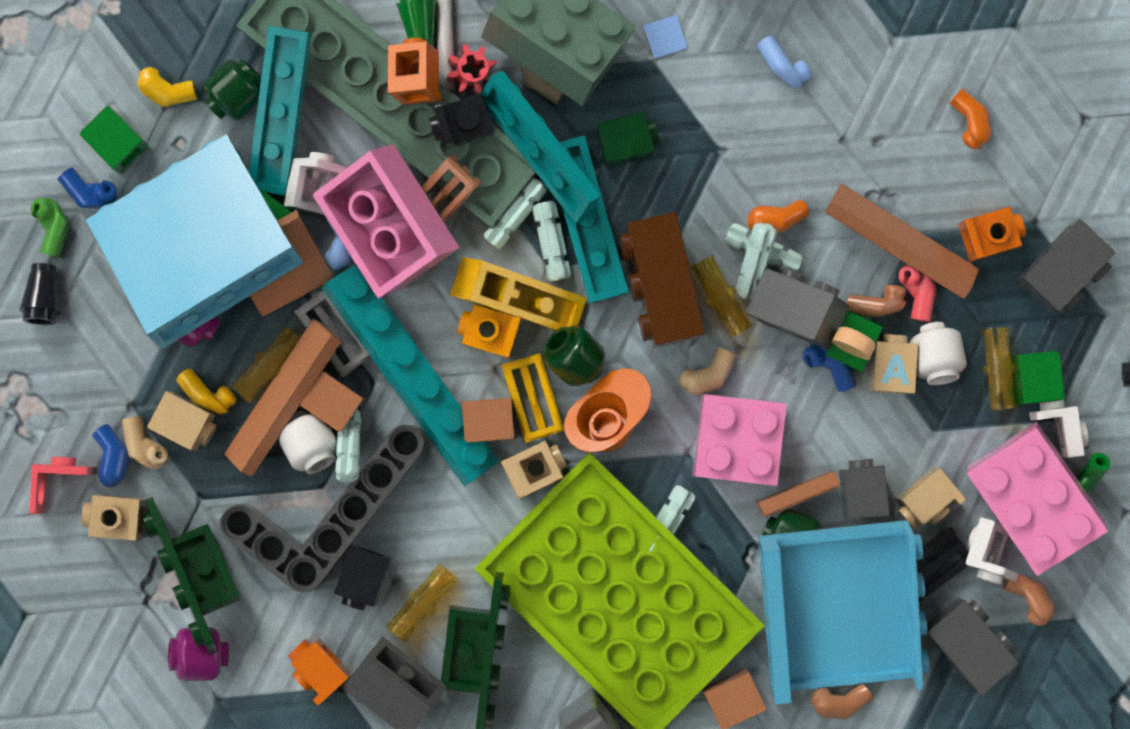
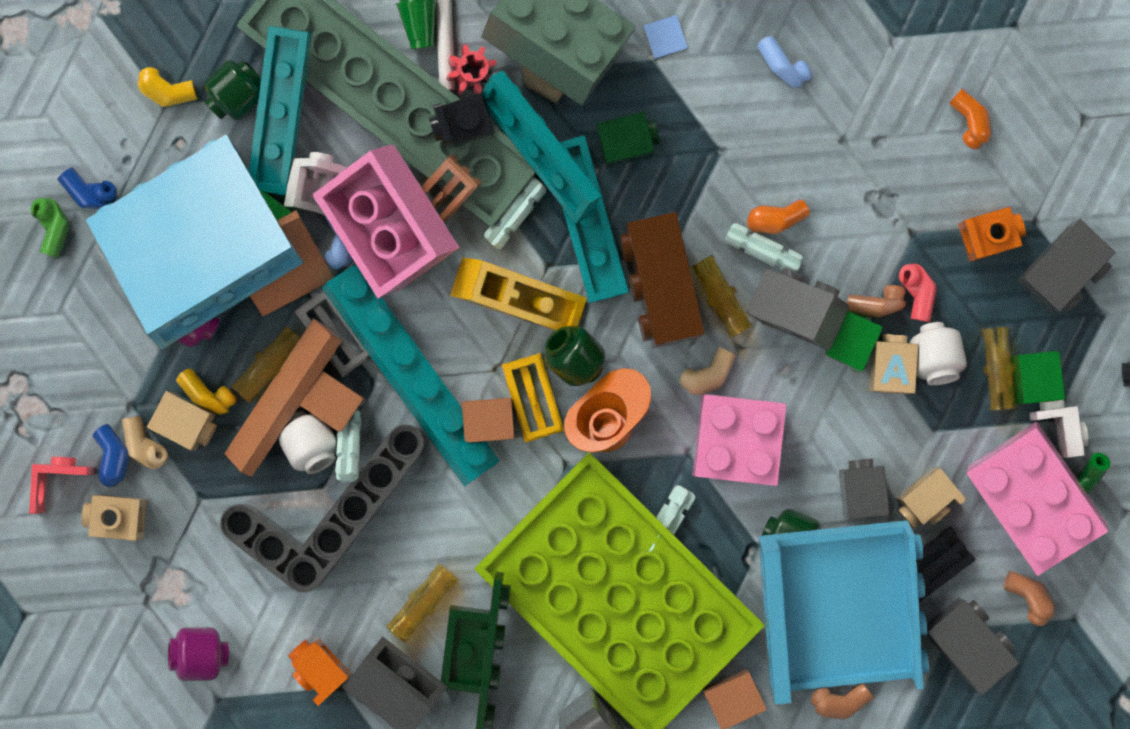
black cone [19,263,61,325] -> none
green panel [80,105,149,173] -> none
dark green bracket [141,497,240,656] -> none
black brick [334,545,392,611] -> none
orange brick [388,38,441,105] -> none
light orange brick [457,304,521,359] -> none
tan brick [501,440,567,499] -> none
light aqua axle [532,201,571,282] -> none
light aqua axle [735,223,777,299] -> none
nougat tile [755,471,840,517] -> none
blue arm [803,344,857,392] -> none
nougat tile [825,183,979,298] -> none
light nougat tile [832,327,876,360] -> none
white bracket [965,517,1018,585] -> none

